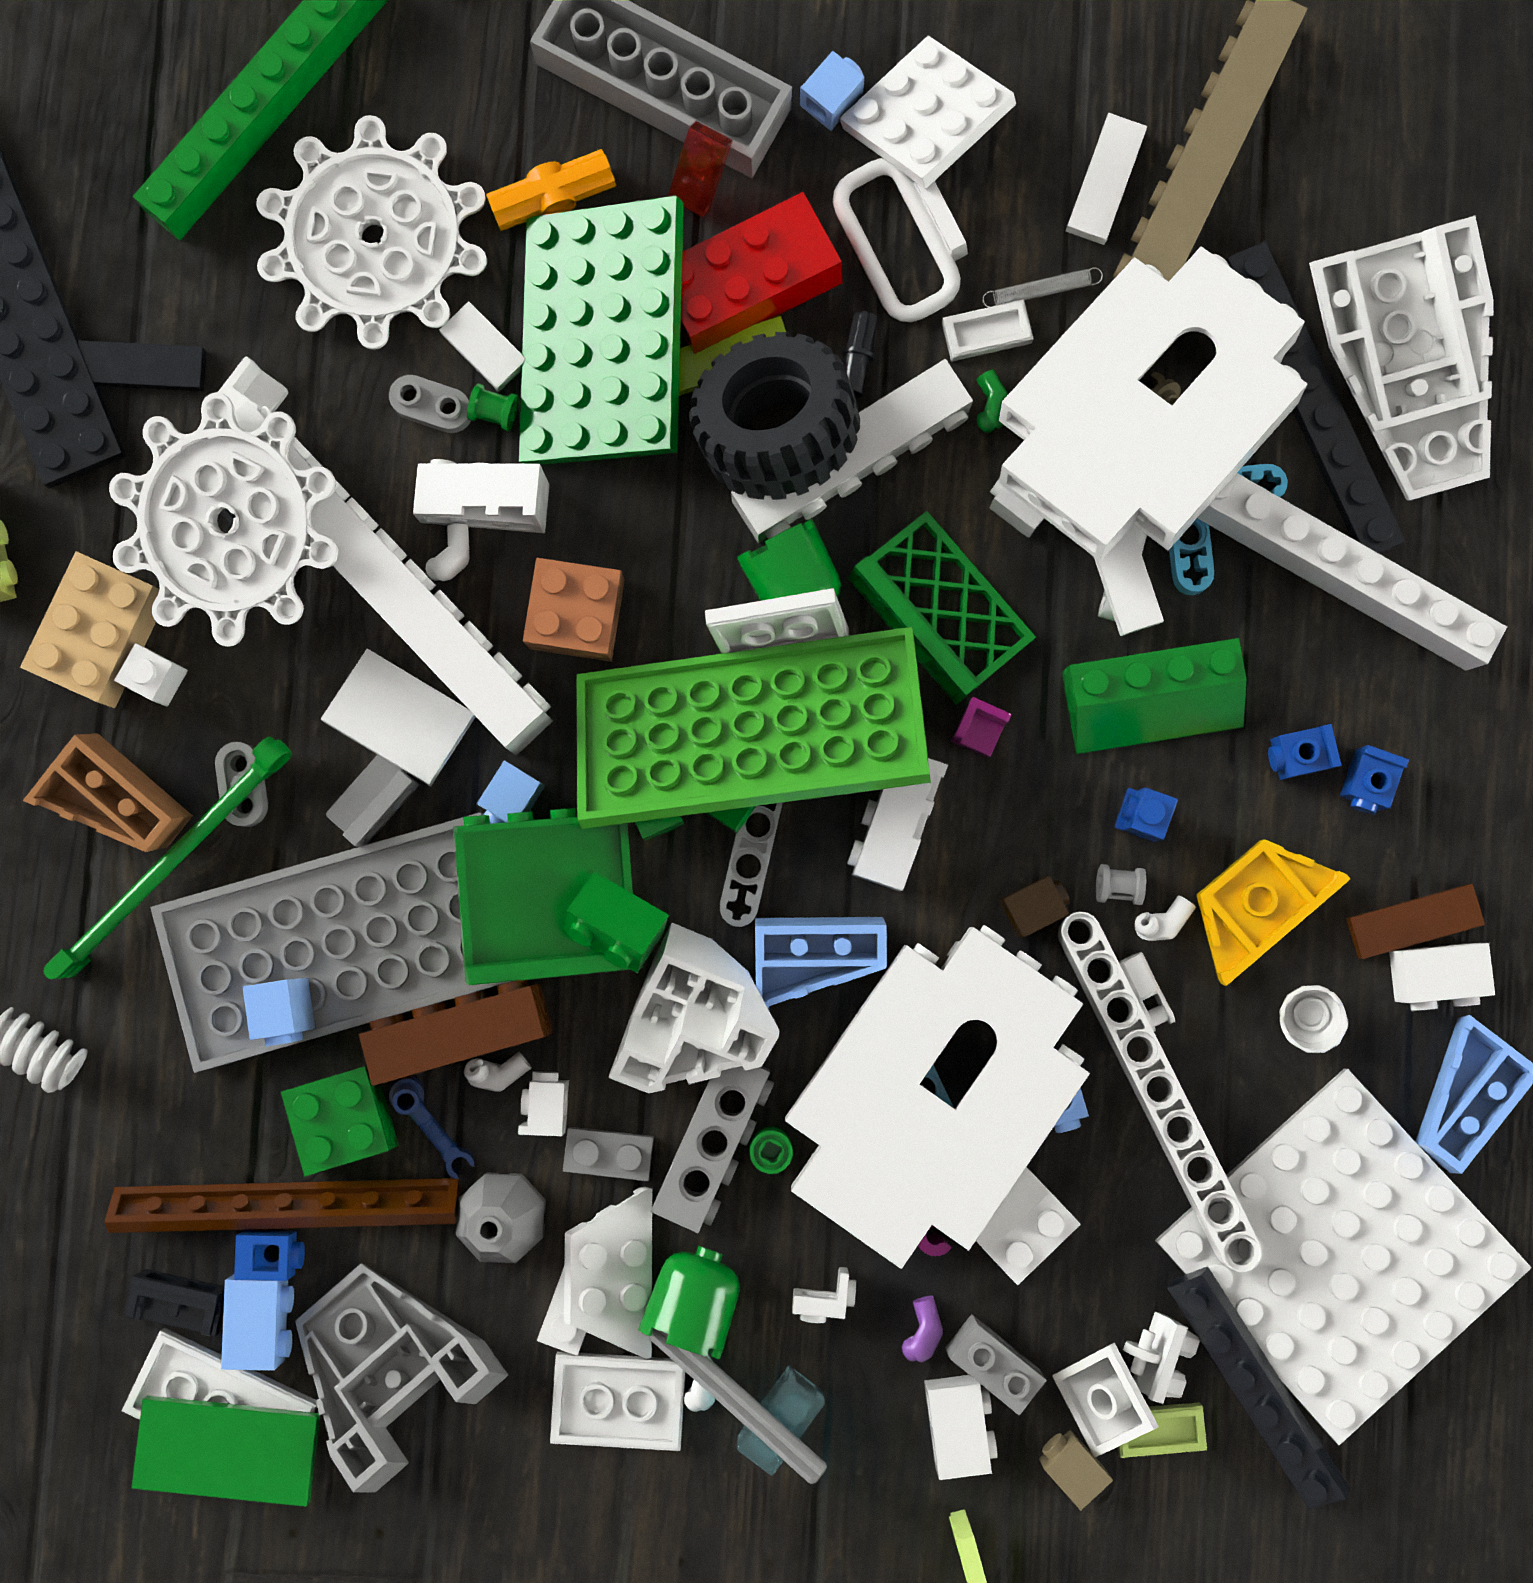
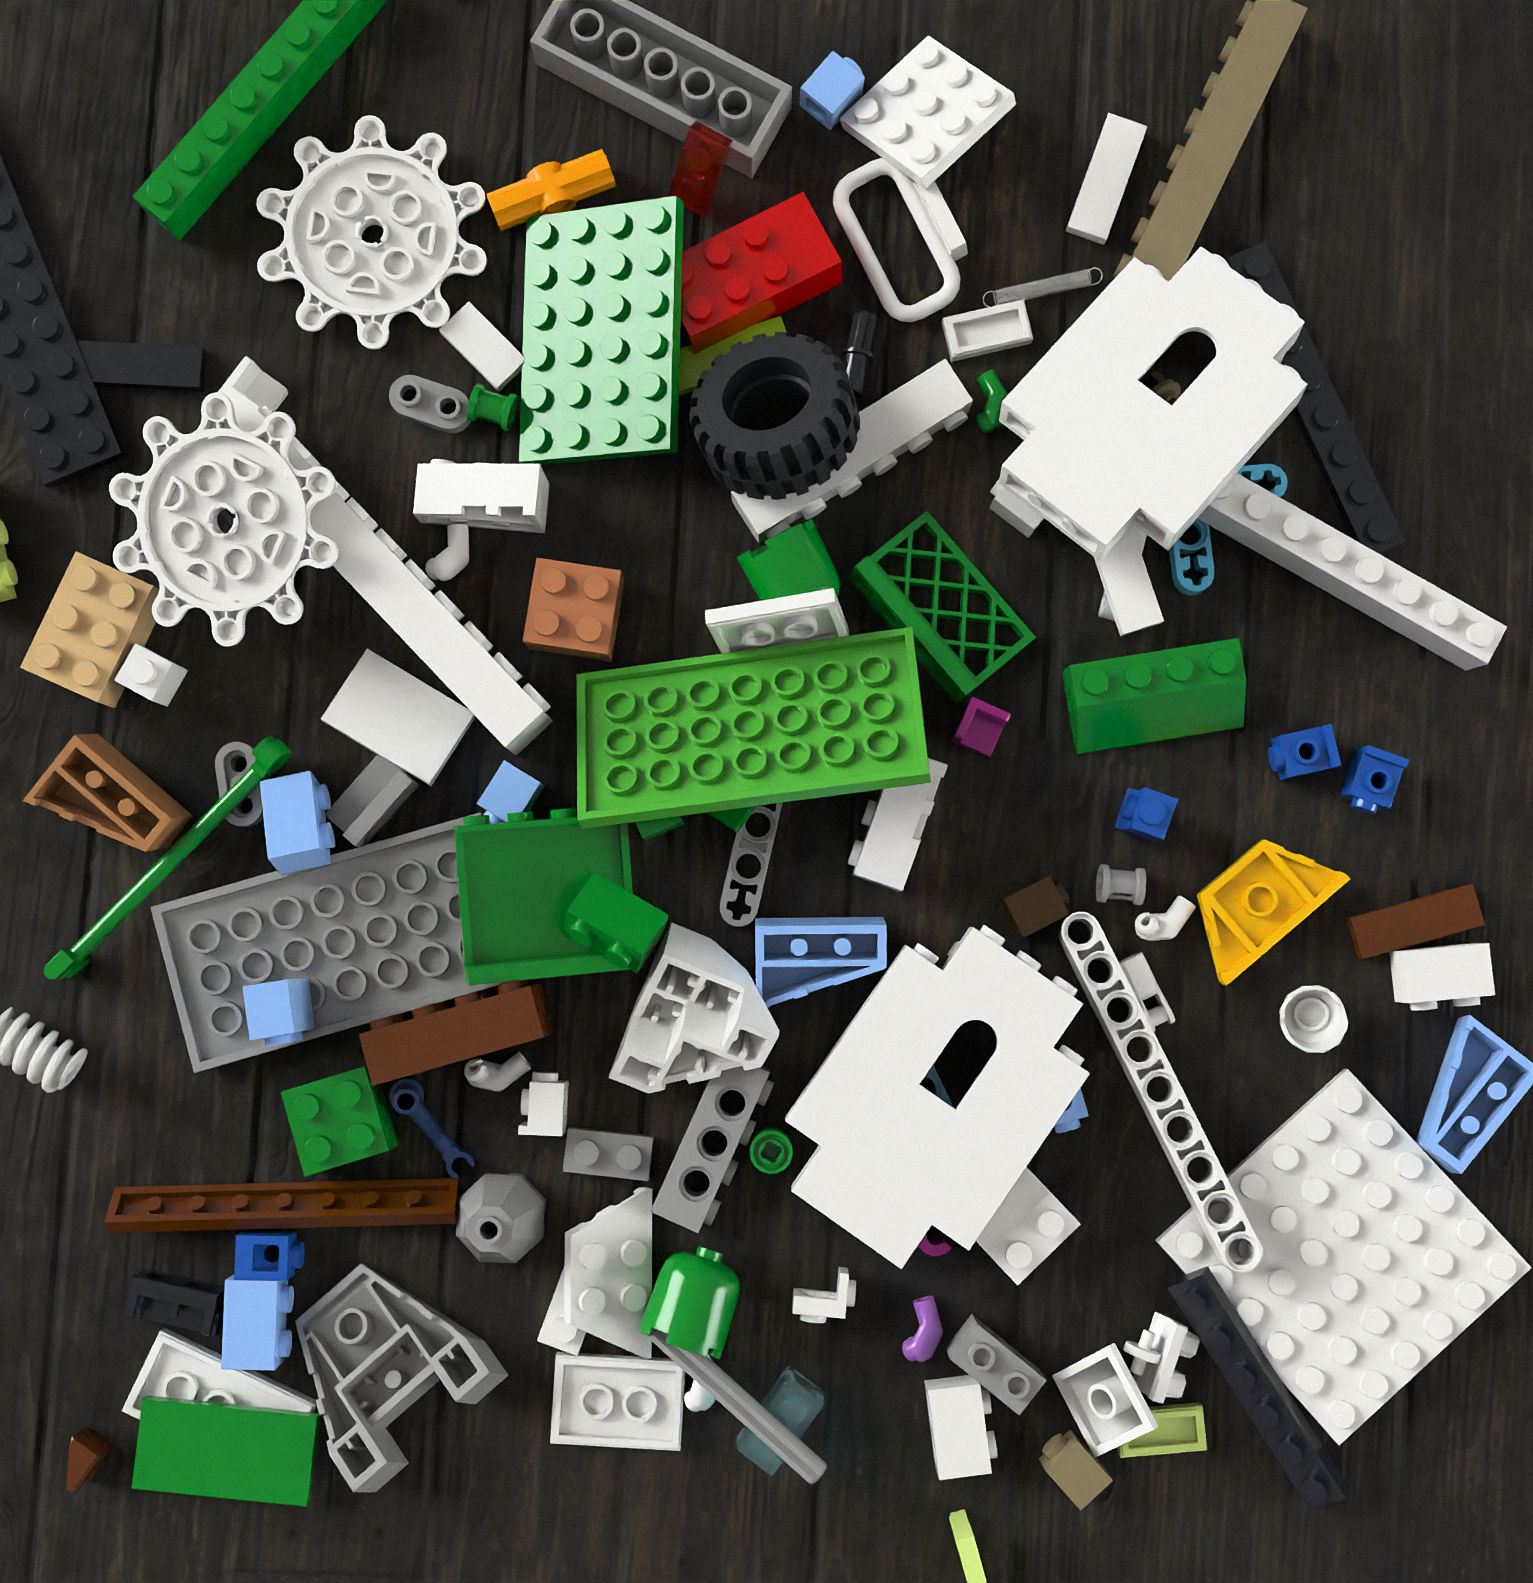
white wedge [1309,216,1494,500] -> none
none -> reddish brown slope [66,1427,112,1493]
none -> light blue brick [260,771,335,875]

